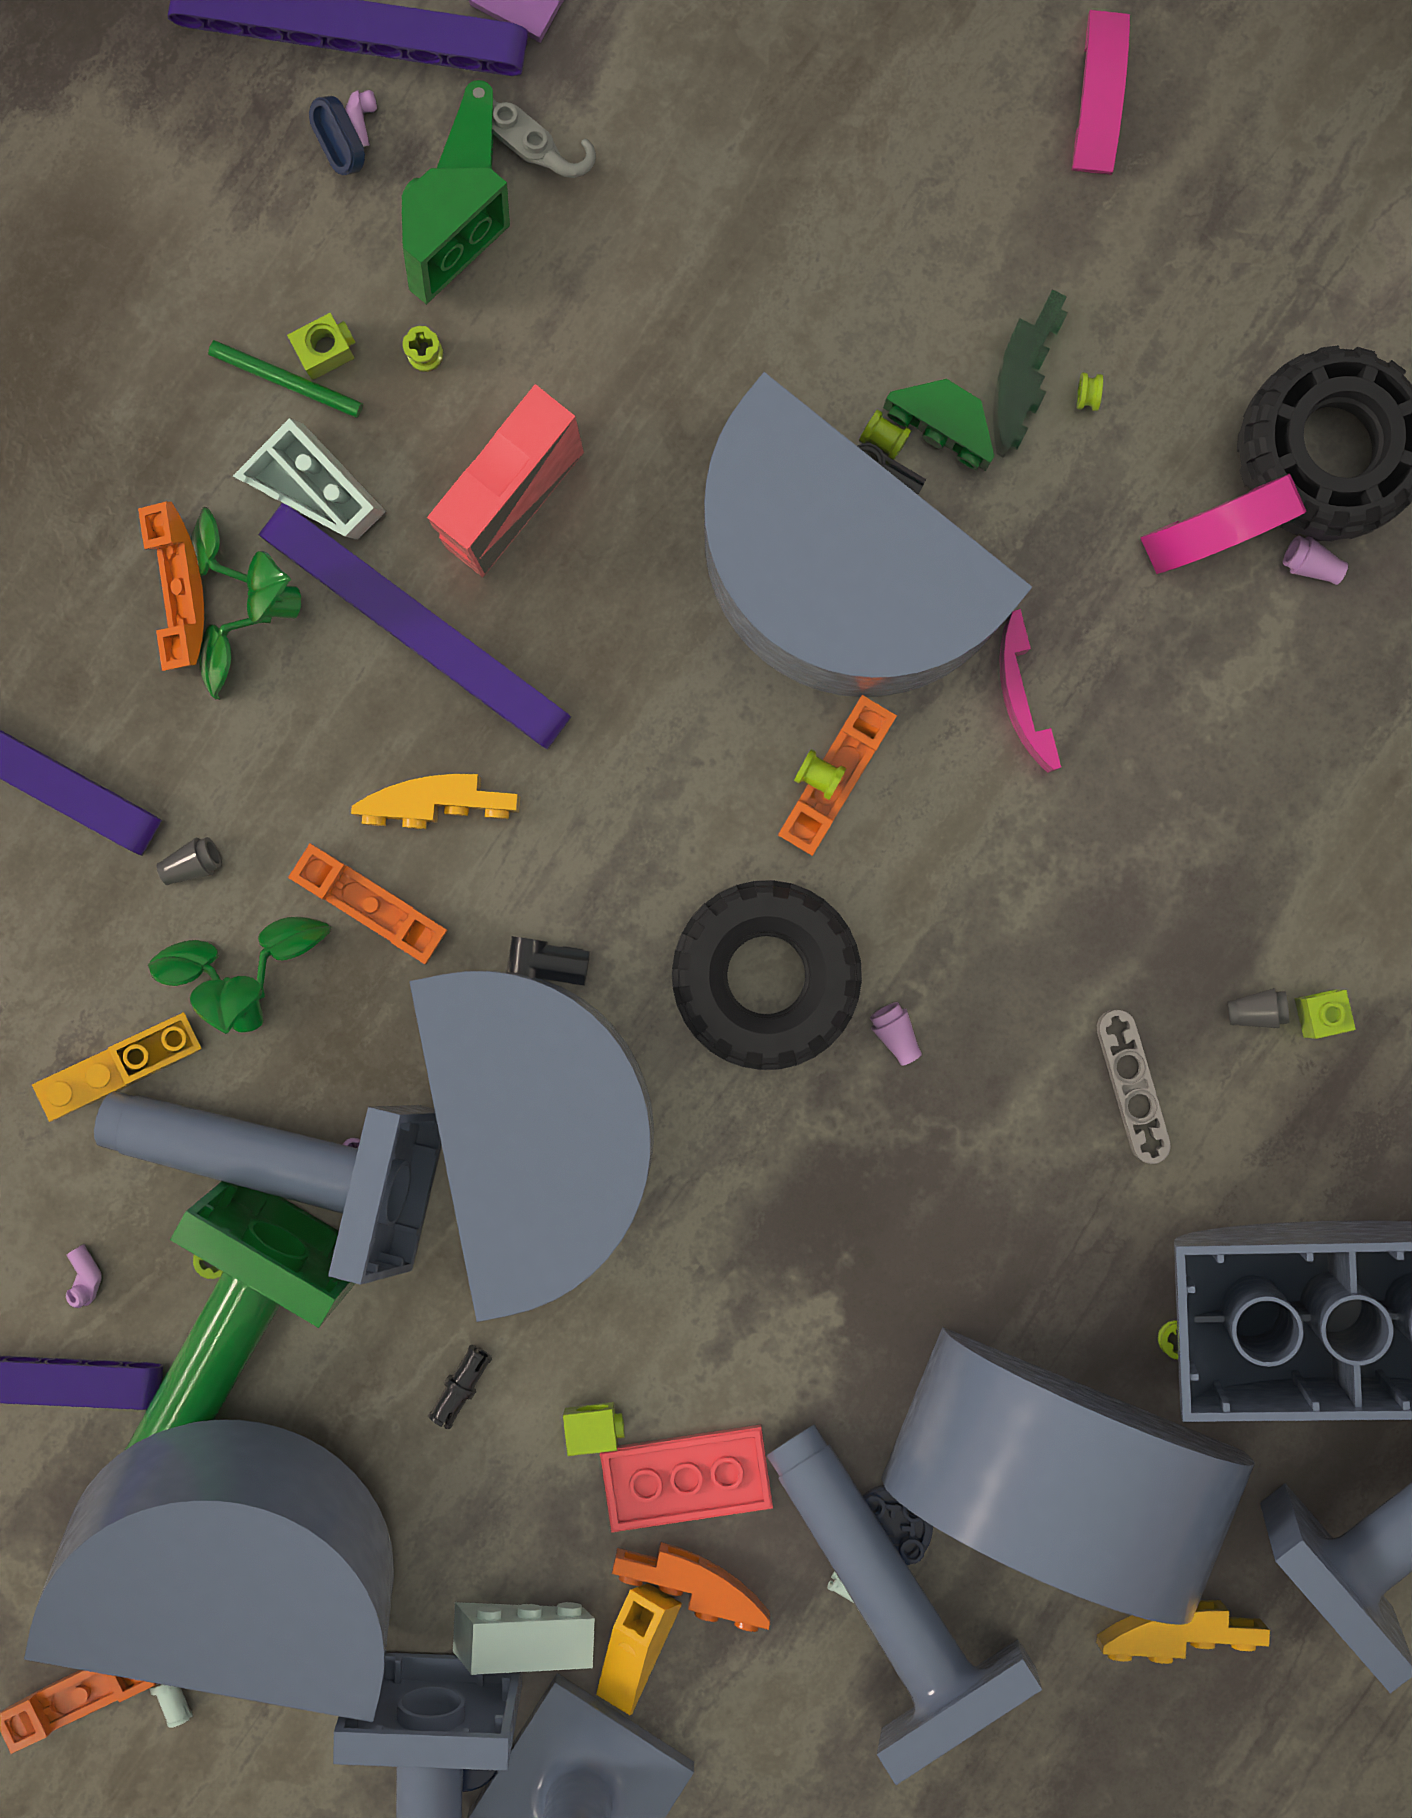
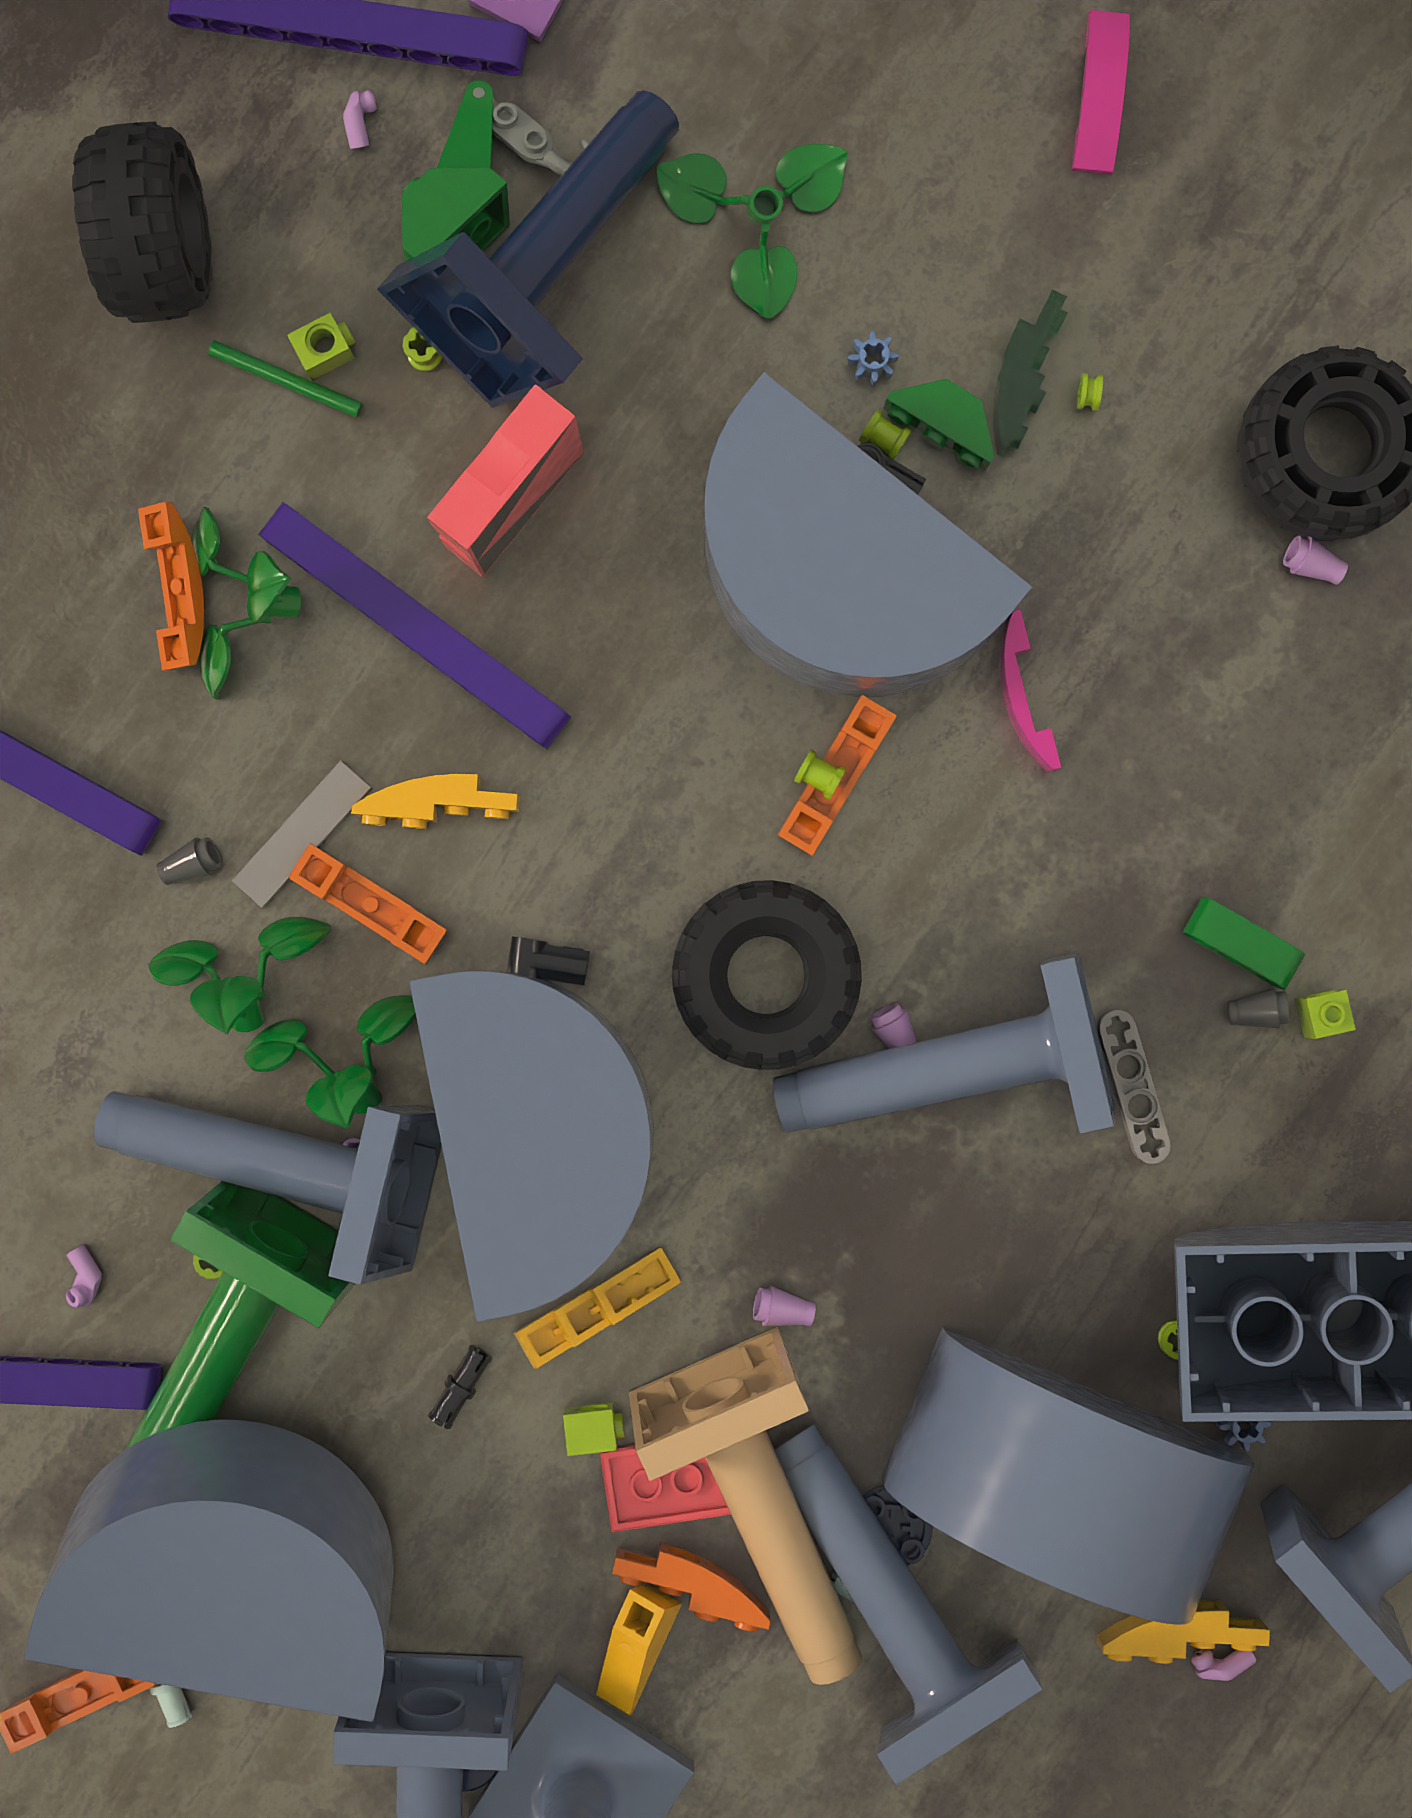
yellow slope [32,1012,202,1122] -> none
light aqua wedge [233,418,386,540] -> none
dark blue tile [309,96,365,175] -> none
light aqua wedge [453,1602,595,1675] -> none
dark pink slope [1140,473,1307,574] -> none
none -> black tyre [72,121,212,323]
none -> light grey tile [232,760,373,908]
none -> green plant [243,995,416,1128]
none -> dark blue piece [377,90,679,408]
none -> yellow slope [514,1247,682,1369]
none -> tan piece [629,1327,862,1685]
none -> green plant [656,144,848,319]
none -> lavender cone [753,1285,816,1326]
none -> sand blue piece [773,952,1116,1134]
none -> medium blue gear [847,331,899,386]
none -> green beam [1182,896,1306,990]
none -> lavender arm [1191,1649,1256,1681]
none -> medium blue gear [1216,1421,1271,1452]

